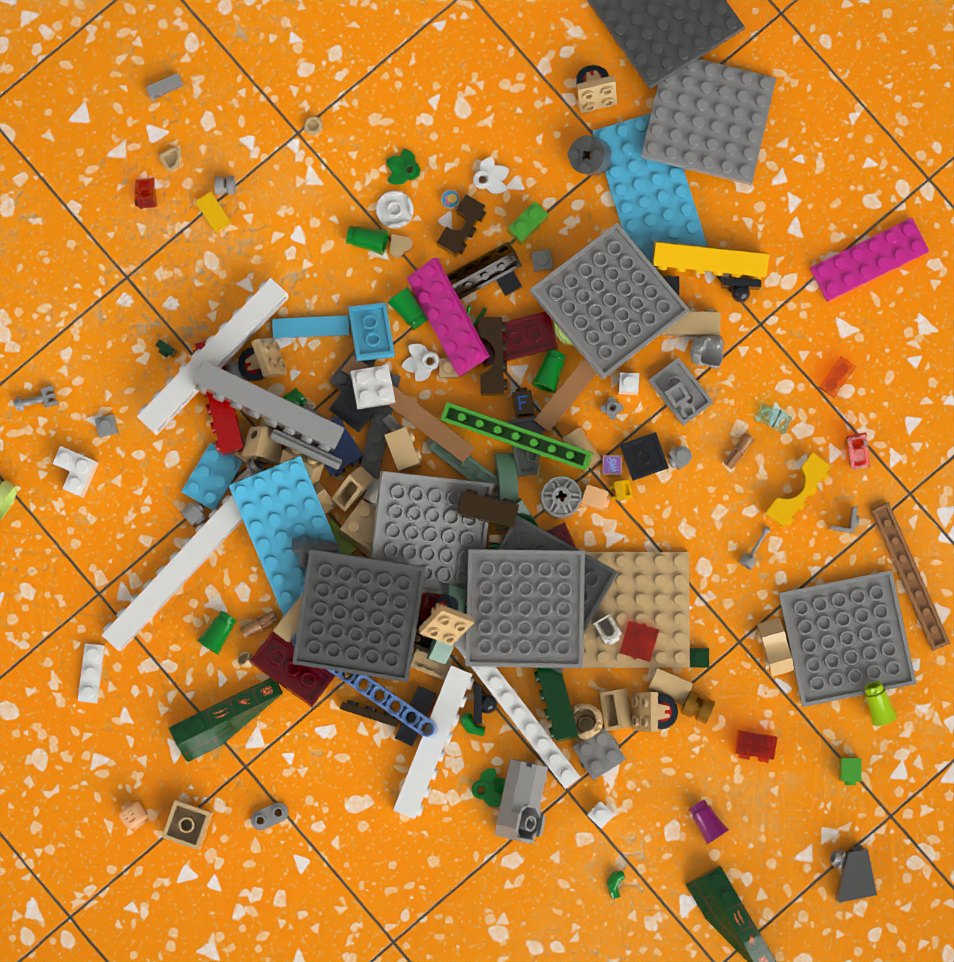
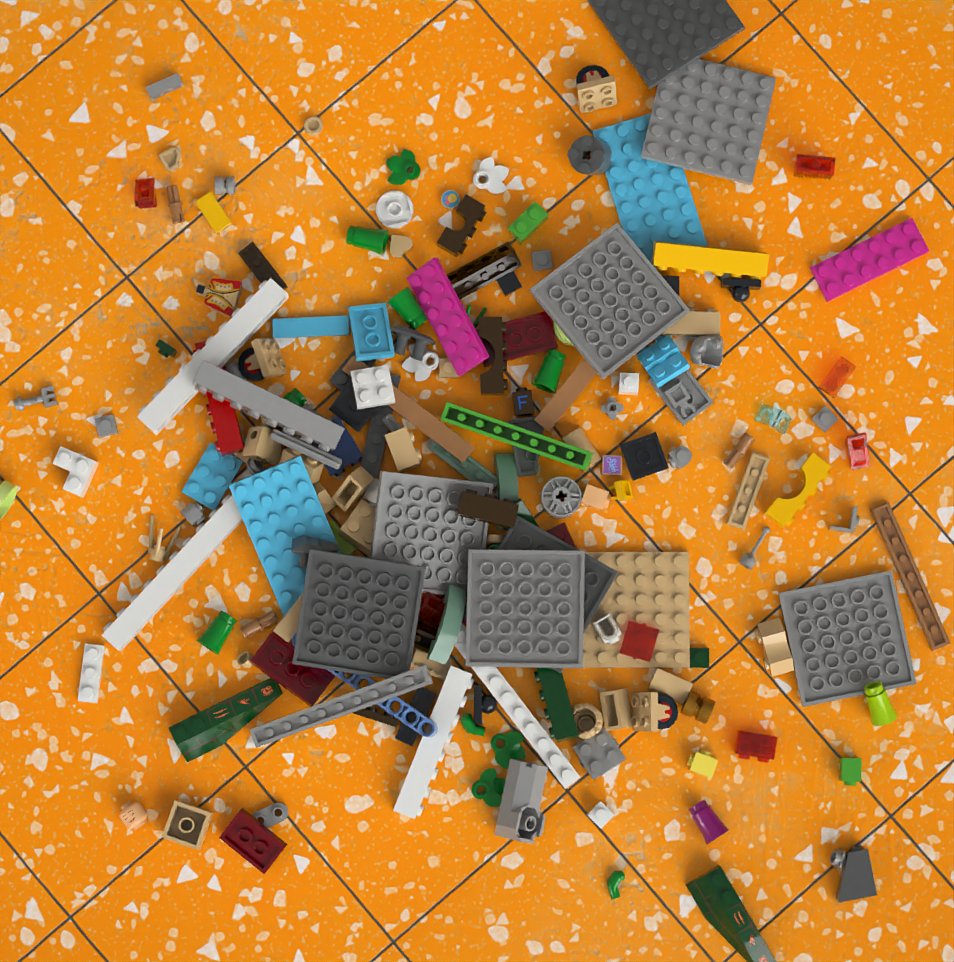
tan plate [419,594,474,646] -> none
none -> tan plant [148,515,181,562]
none -> medium nougat axle [167,185,185,224]
none -> torso [196,278,244,319]
none -> dark red plate [219,808,288,874]
none -> dark brown plate [238,242,288,290]
none -> light grey plate [250,665,433,748]
none -> dark grey connector [390,325,436,361]
none -> green plate [491,731,526,769]
none -> medium azure plate [636,334,691,388]
none -> light yellow brick [687,750,718,778]
none -> tan tile [726,452,770,530]
none -> clear red brick [793,154,835,180]
none -> light grey plate [811,405,839,433]

